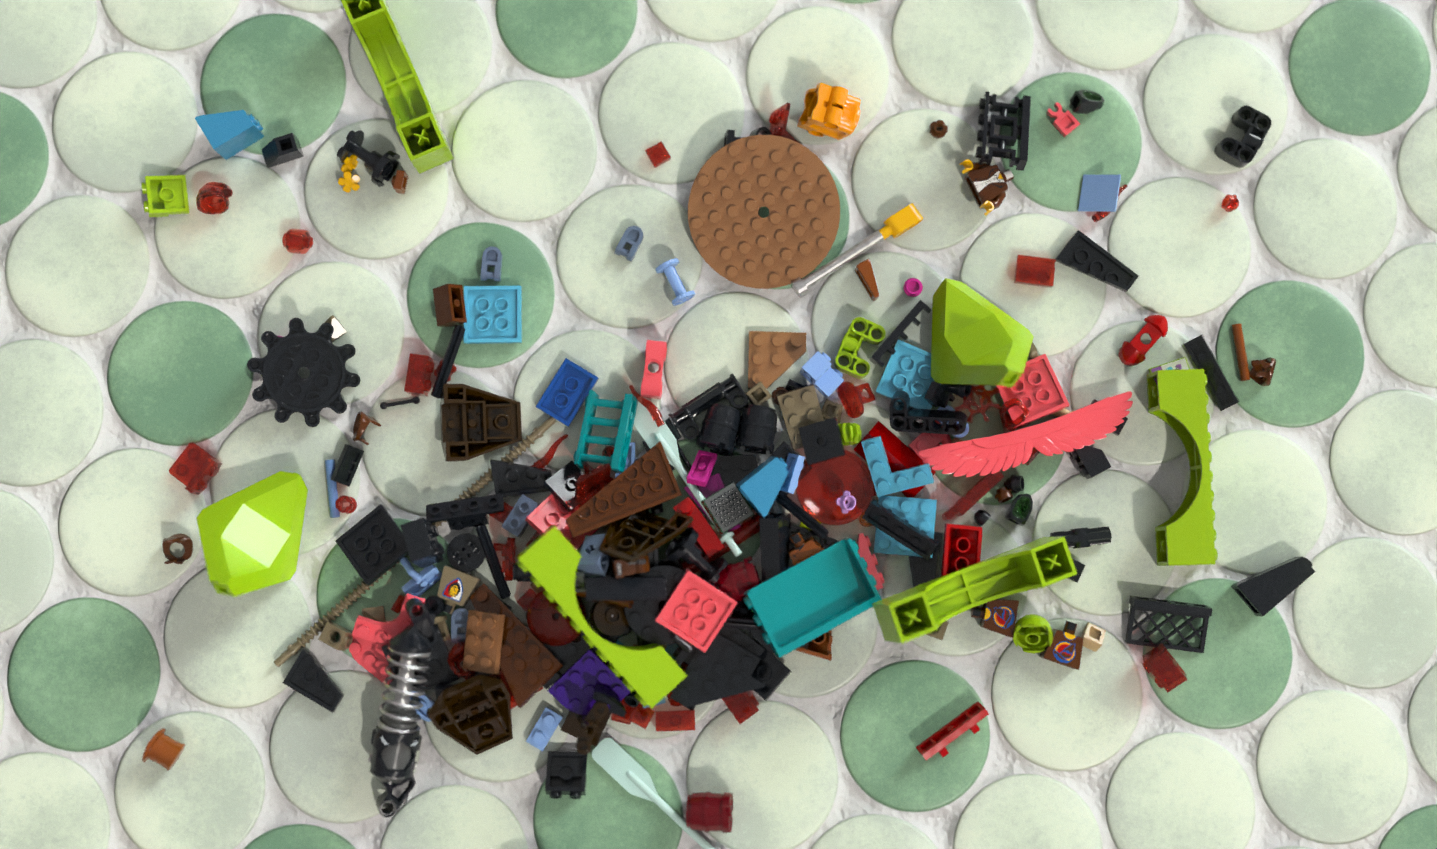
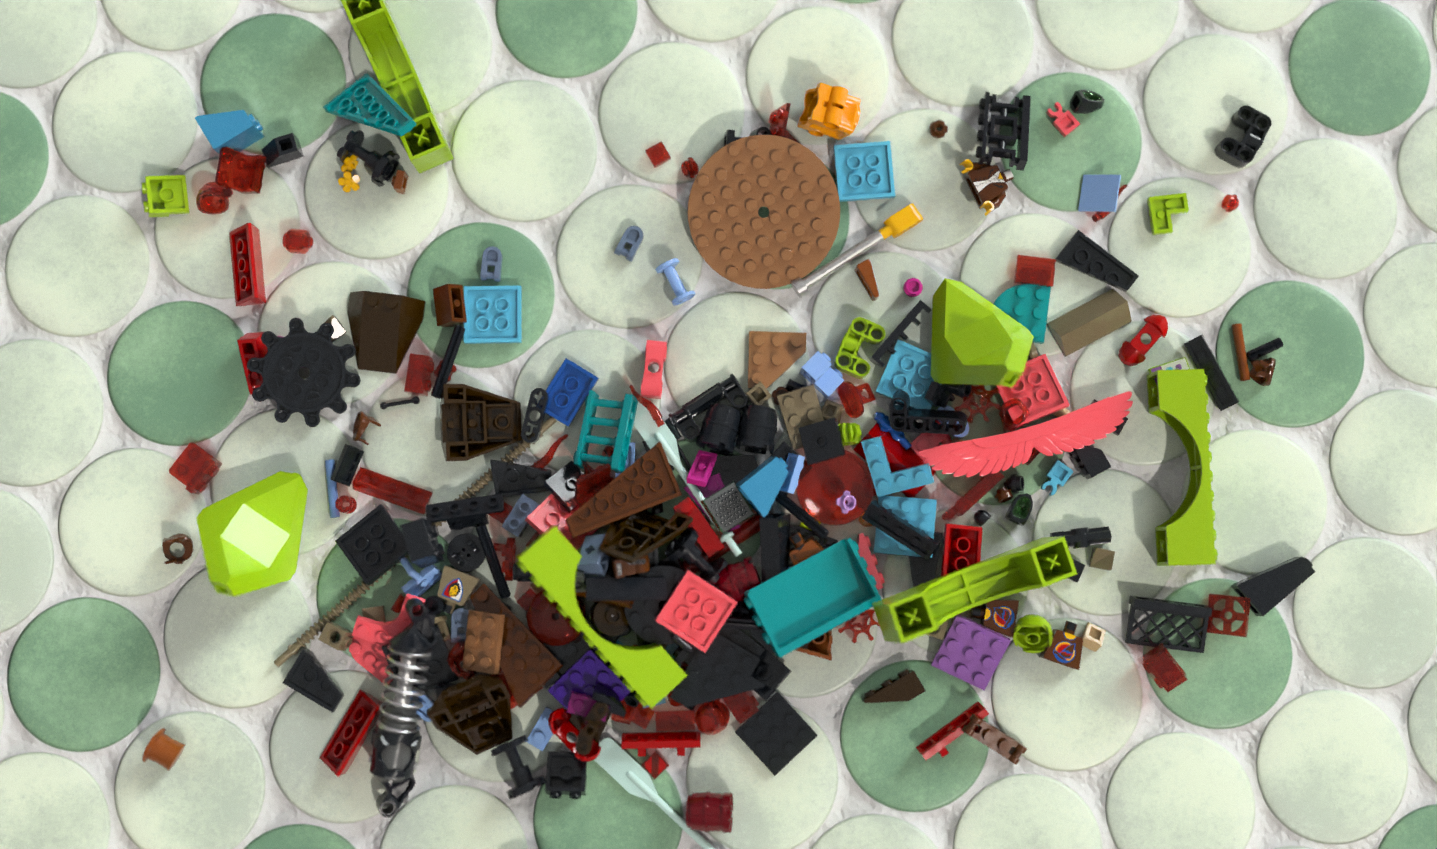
none -> clear red bracket [215,147,266,194]
none -> red slope [229,223,266,306]
none -> red slope [237,332,268,394]
none -> red slope [320,689,386,776]
none -> teal wing [323,73,417,137]
none -> dark brown wedge [347,291,426,374]
none -> clear red slope [353,467,433,514]
none -> black piece [491,735,546,799]
none -> black beam [521,388,549,444]
none -> red piece [548,707,601,762]
none -> magenta plate [567,691,610,722]
none -> red hinge [621,731,701,757]
none -> clear red tile [641,751,669,779]
none -> clear red plate [681,157,698,178]
none -> clear red piece [695,699,730,735]
none -> black plate [735,691,818,776]
none -> medium azure plate [833,141,895,202]
none -> clear red gear [838,608,880,643]
none -> dark brown slope [862,669,926,703]
none -> blue animal [874,412,912,451]
none -> medium lavender plate [931,614,1011,690]
none -> reddish brown plate [962,714,1027,765]
none -> teal plate [993,284,1051,344]
none -> medium azure plate [1041,460,1073,496]
none -> dark tan slope [1047,289,1132,357]
none -> dark tan slope [1089,547,1115,571]
none -> lime plate [1147,193,1189,235]
none -> clear red piece [1207,594,1251,637]
none -> black axle [1246,338,1283,361]

